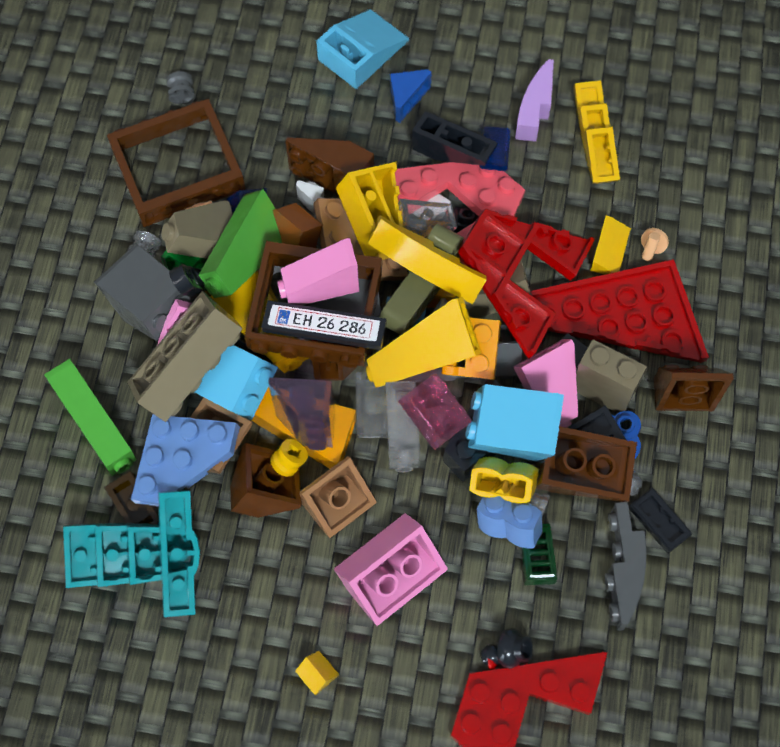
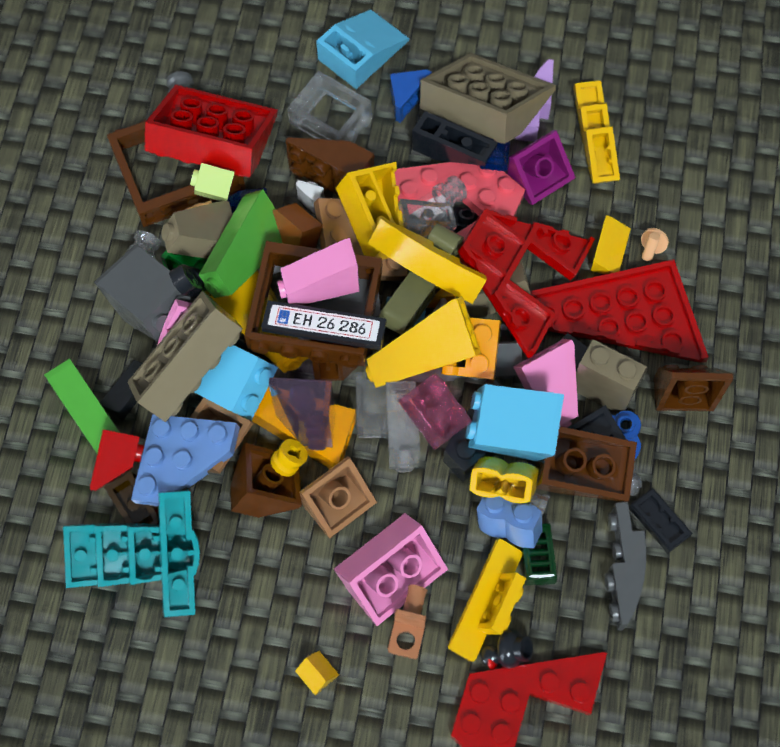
none -> red slope [89,429,144,491]
none -> black slope [100,360,143,421]
none -> red slope [145,84,278,177]
none -> yellowish green brick [190,163,234,201]
none -> clear window [287,71,373,143]
none -> nougat bracket [388,584,427,659]
none -> dark tan slope [420,53,556,144]
none -> clear wheel [432,176,467,210]
none -> yellow bracket [448,539,526,662]
none -> magenta slope [507,130,576,205]

